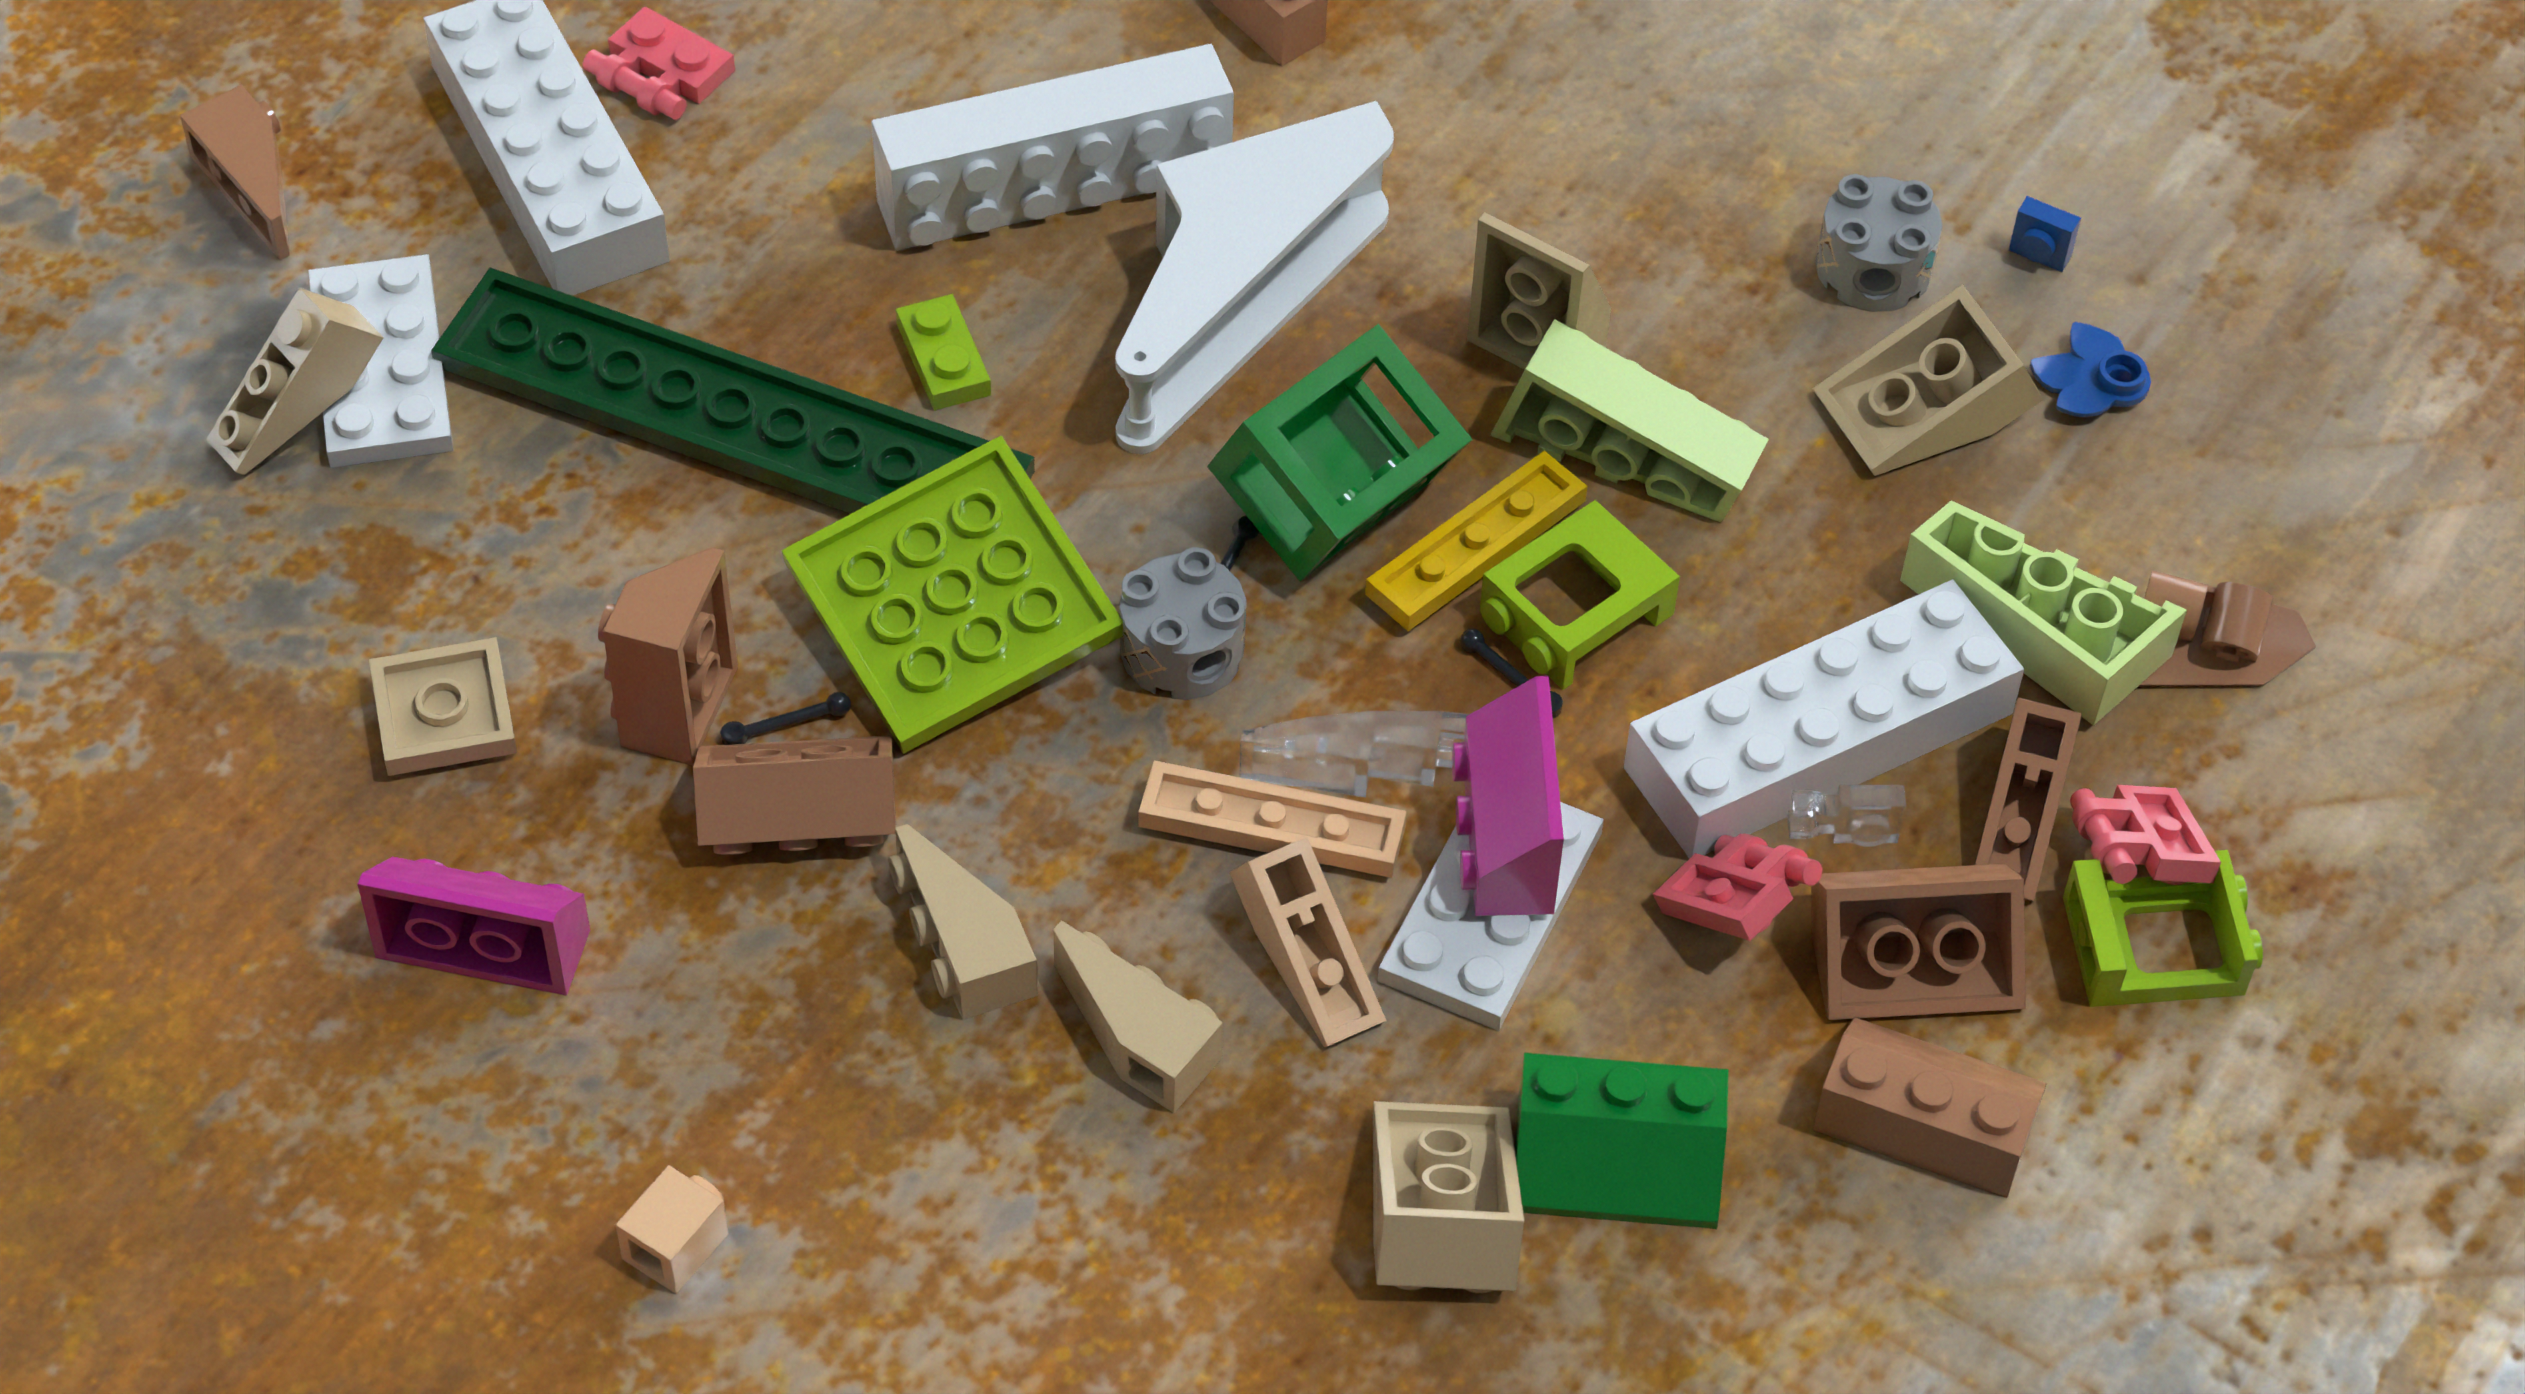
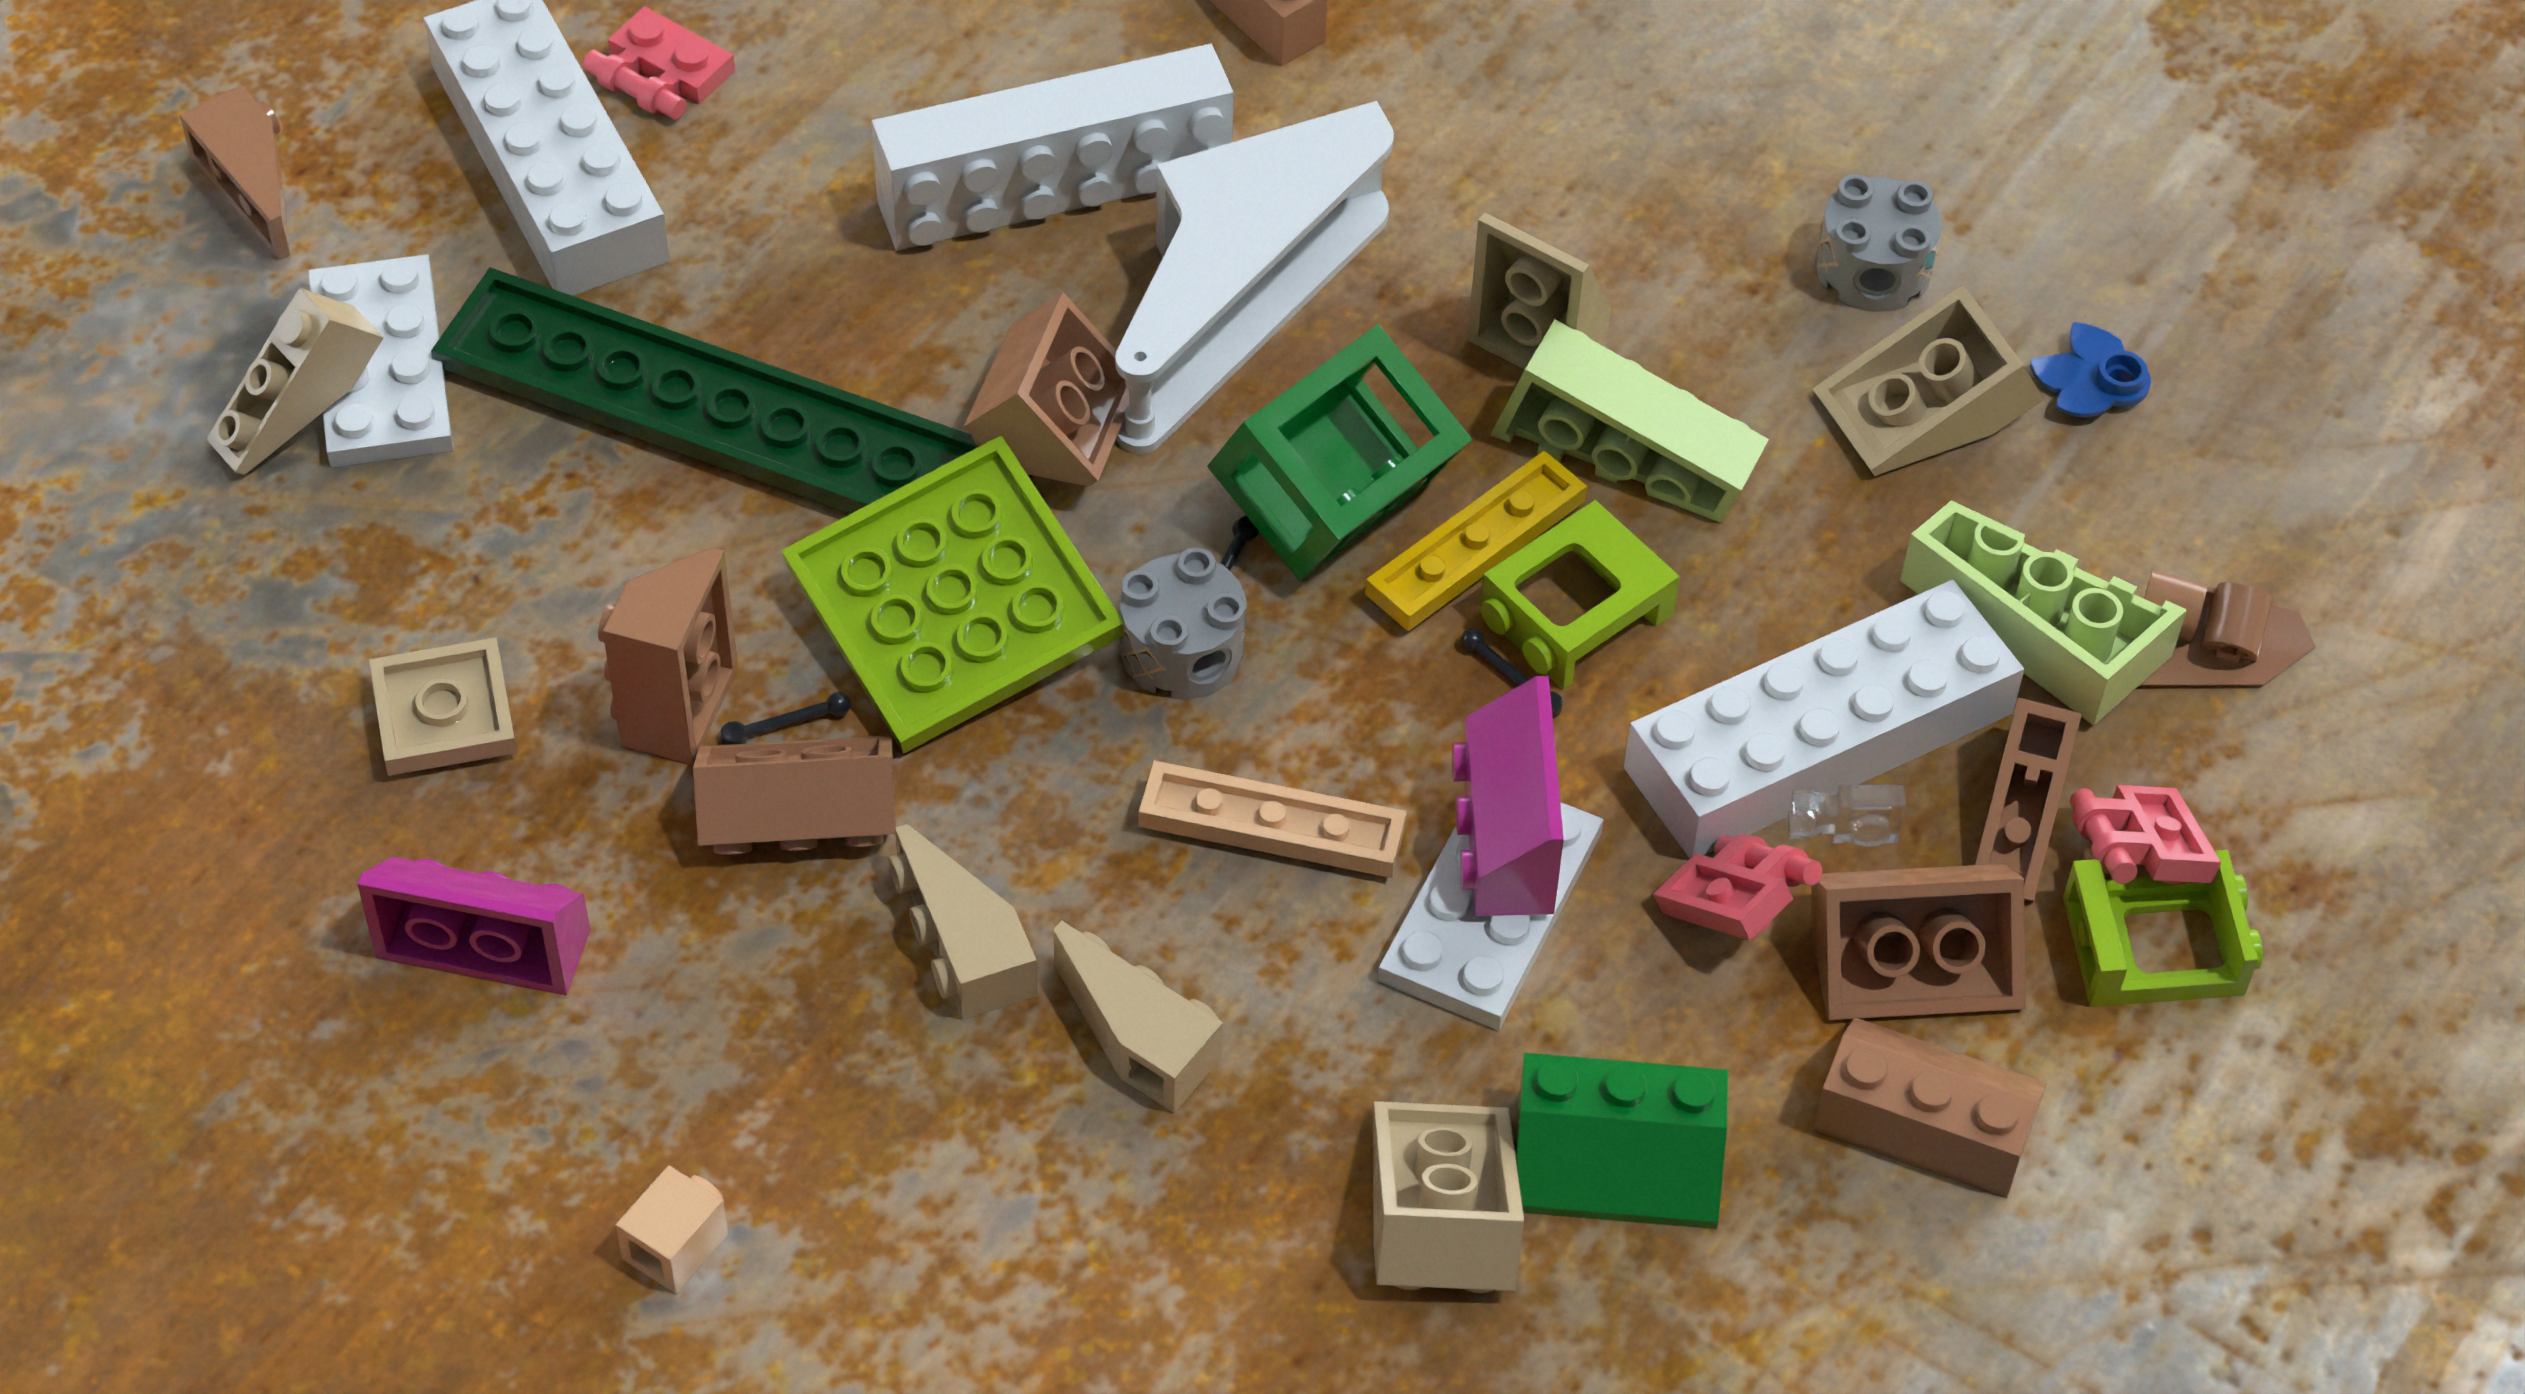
lime plate [896,294,991,411] -> none
light nougat slope [1229,837,1386,1048] -> none
clear slope [1239,711,1469,797] -> none
blue plate [2009,196,2081,272] -> none
none -> nougat slope [964,292,1129,486]

